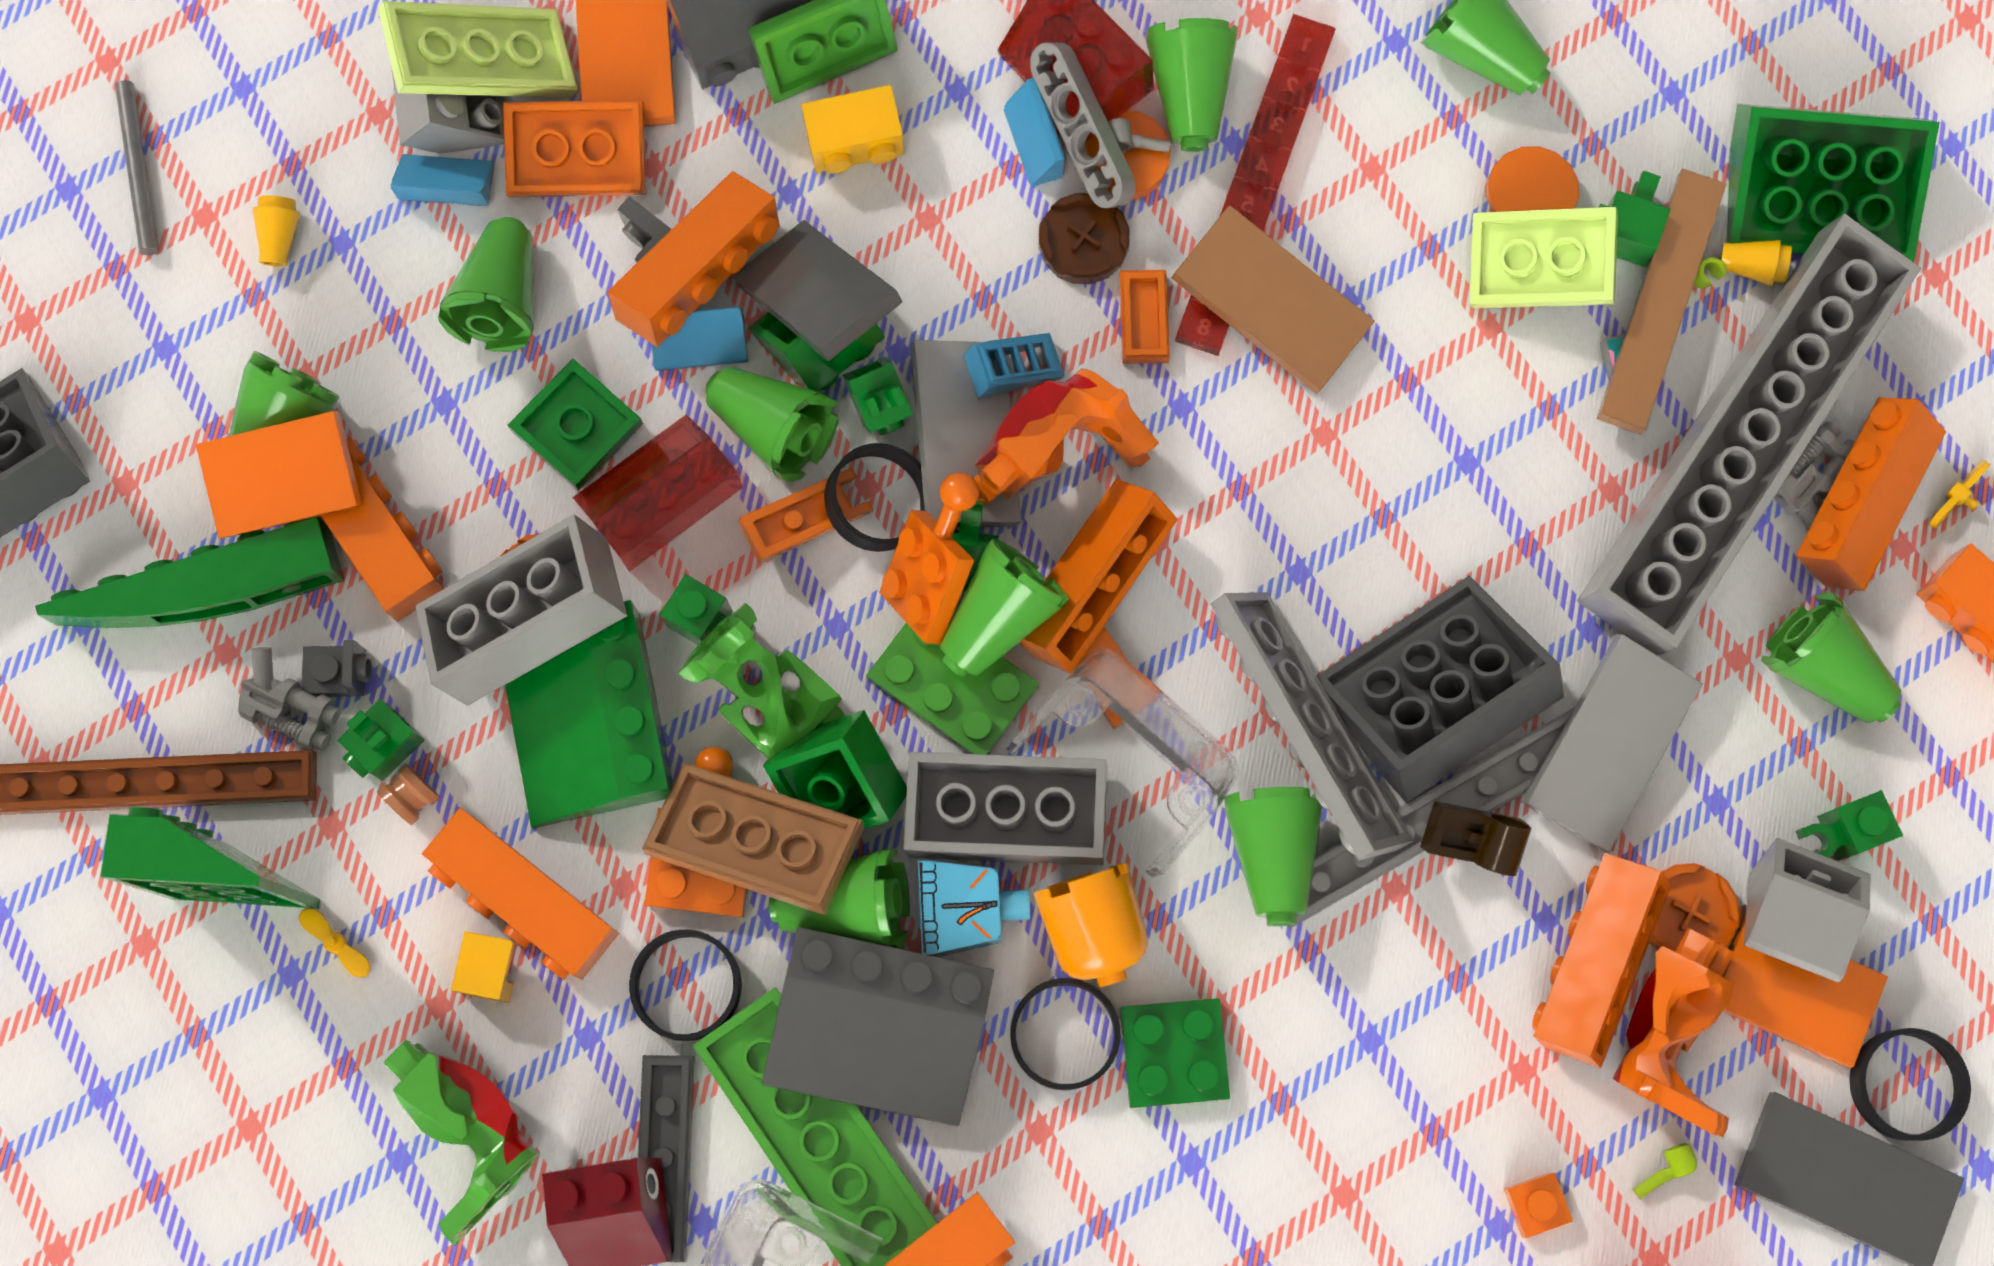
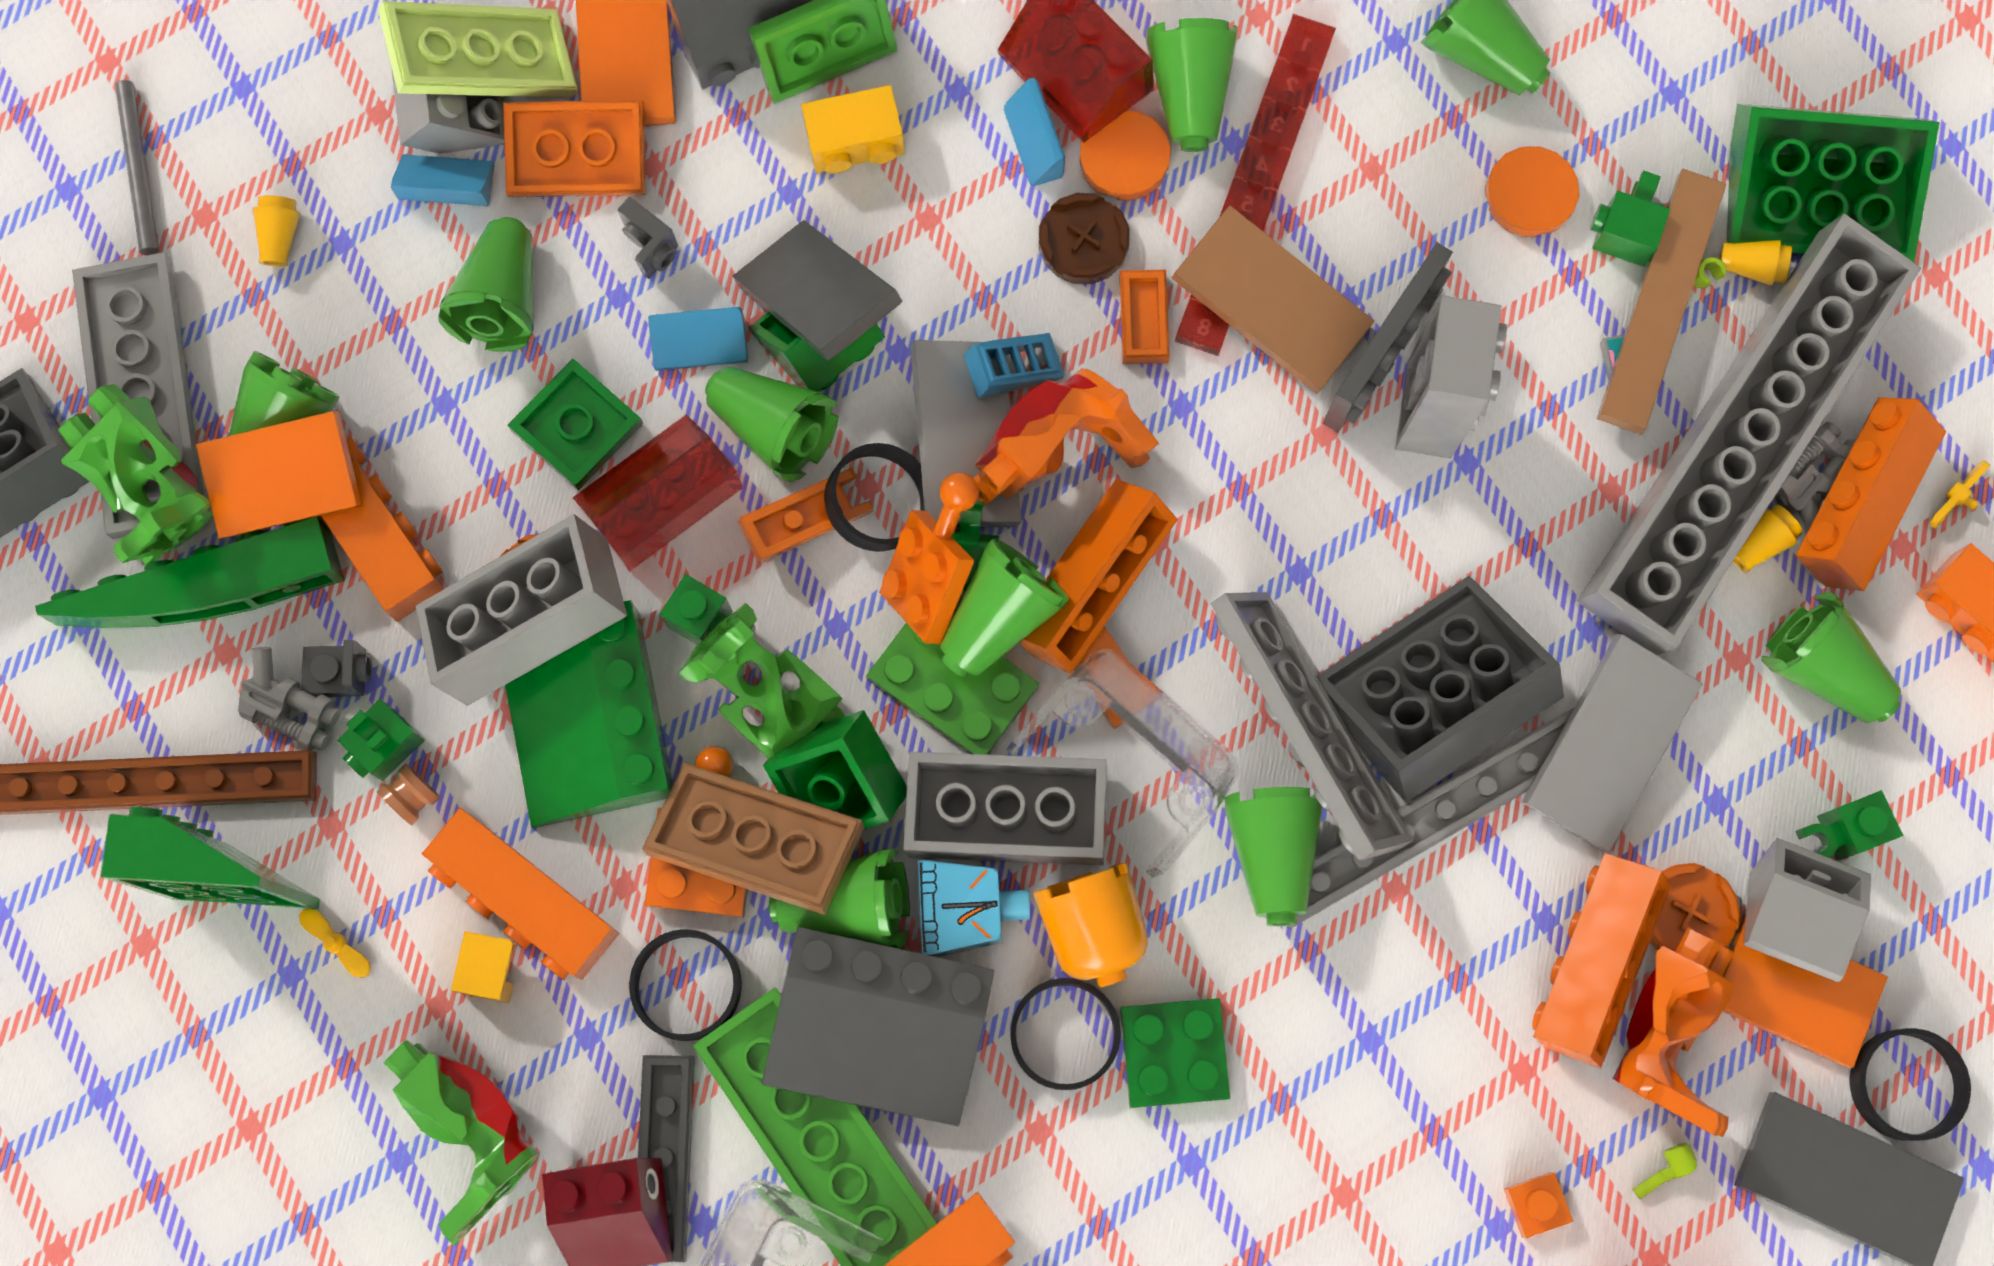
orange brick [607,171,780,347] -> none
green brick [842,357,913,435] -> none
light grey beam [1030,42,1135,208] -> none
light grey hand [1108,118,1170,153] -> none
dark brown plate [1420,801,1532,876] -> none
yellowish green plate [1470,207,1618,308] -> none
none -> bright green hips [58,384,213,565]
none -> light grey plate [72,252,204,539]
none -> dark grey plate [1323,242,1453,433]
none -> light grey brick [1395,296,1507,459]
none -> yellow cone [1733,504,1803,573]

